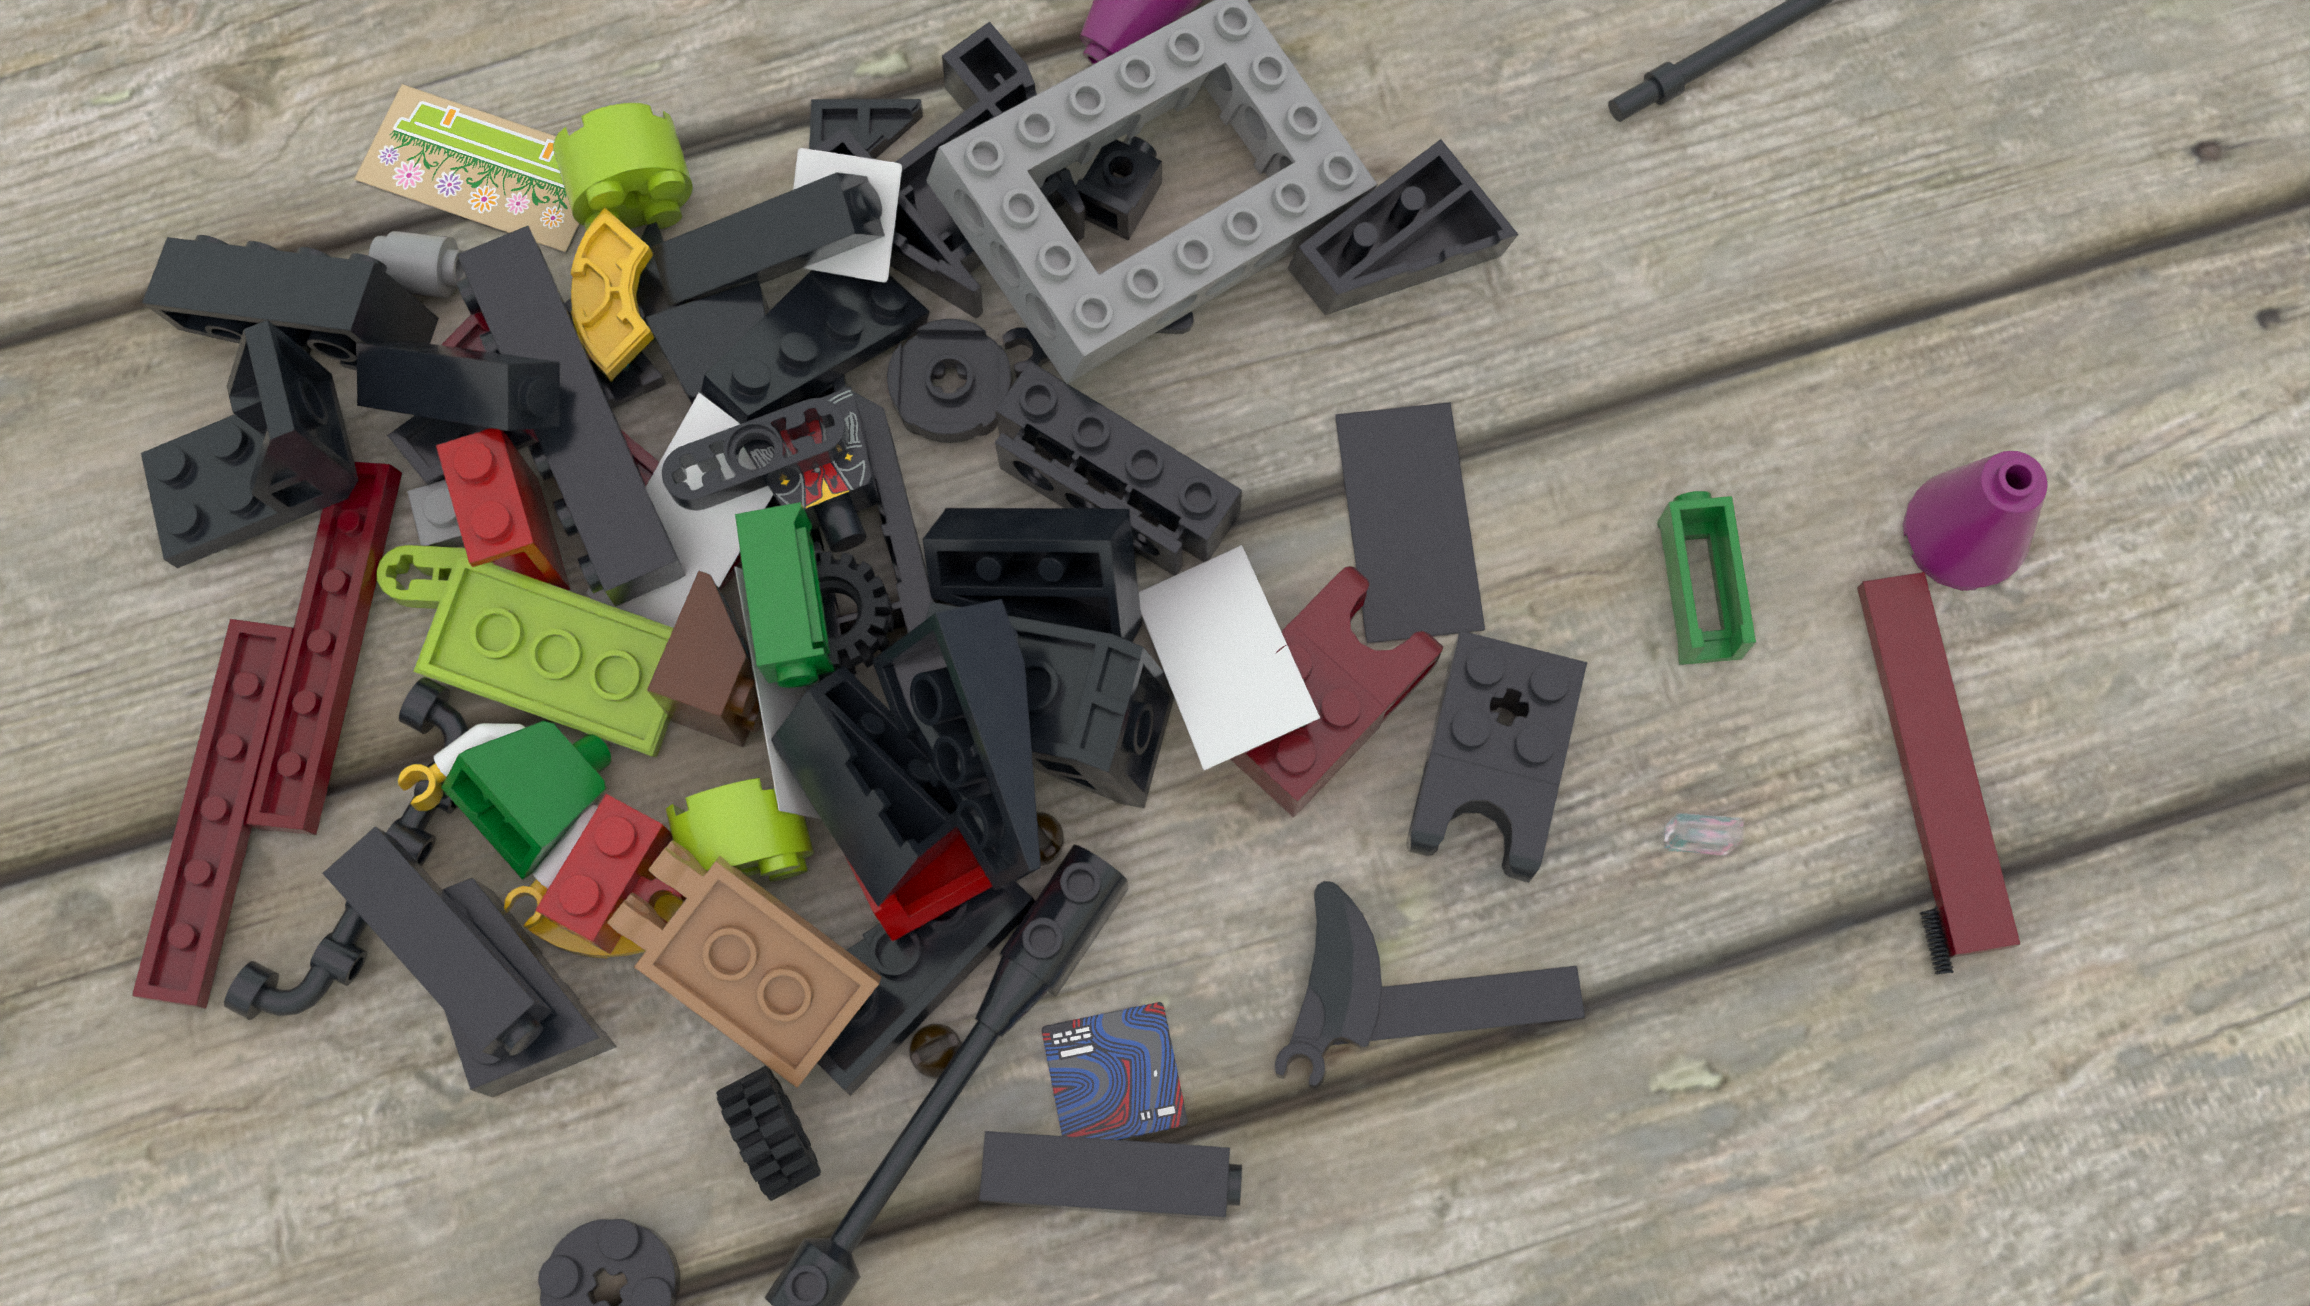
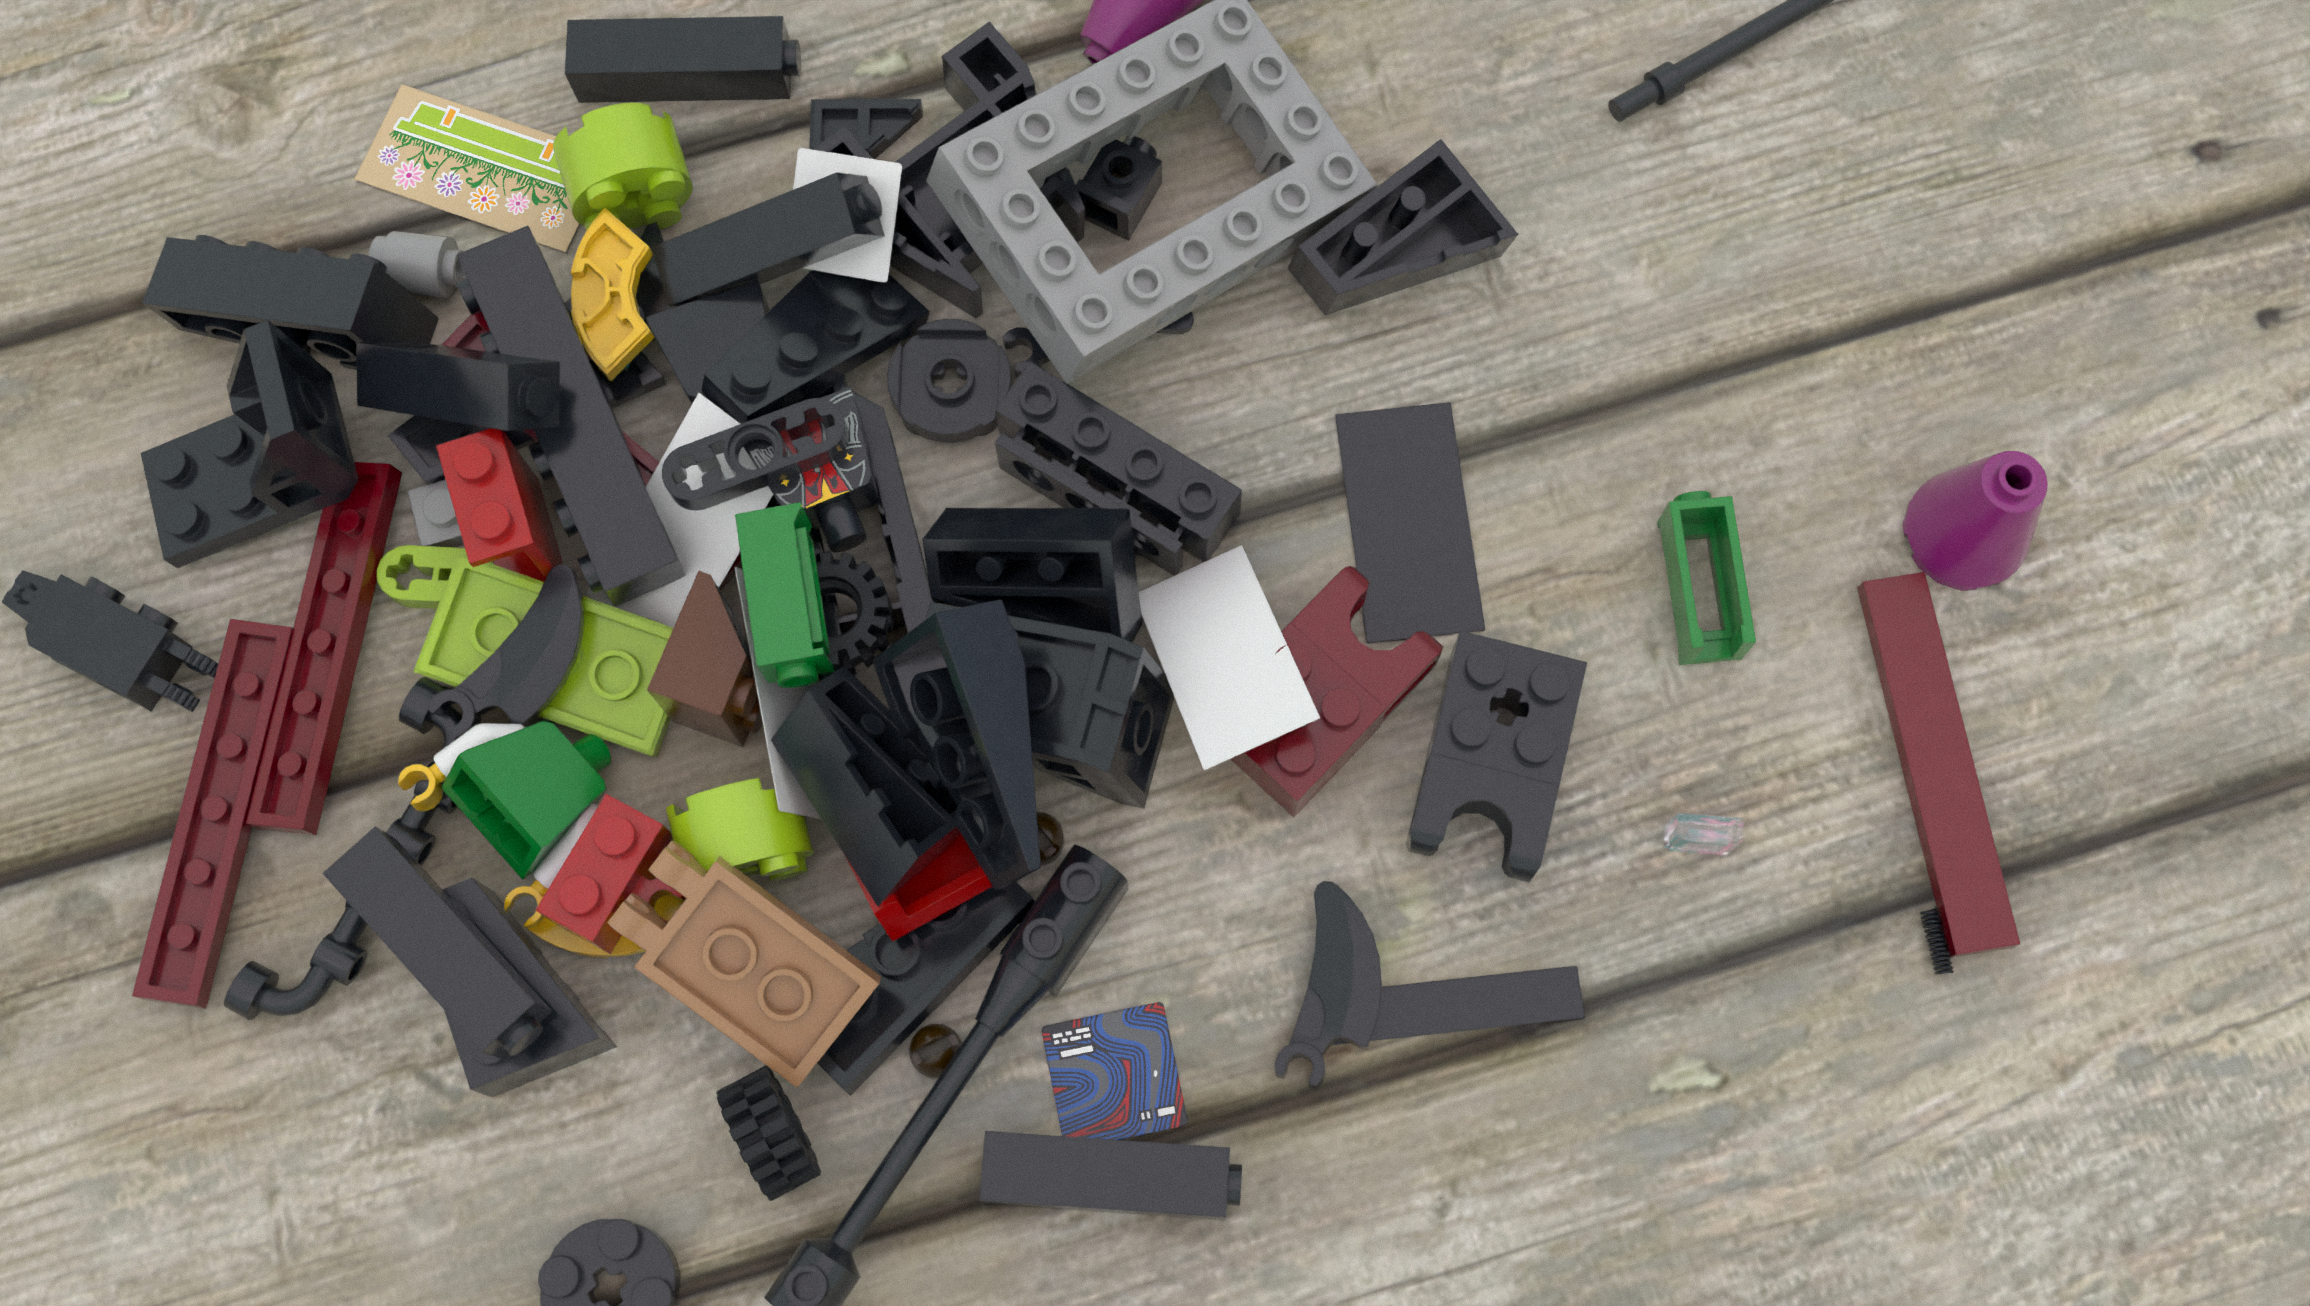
none -> black hinge [2,570,218,712]
none -> black piece [427,564,584,738]
none -> black brick [565,16,801,103]

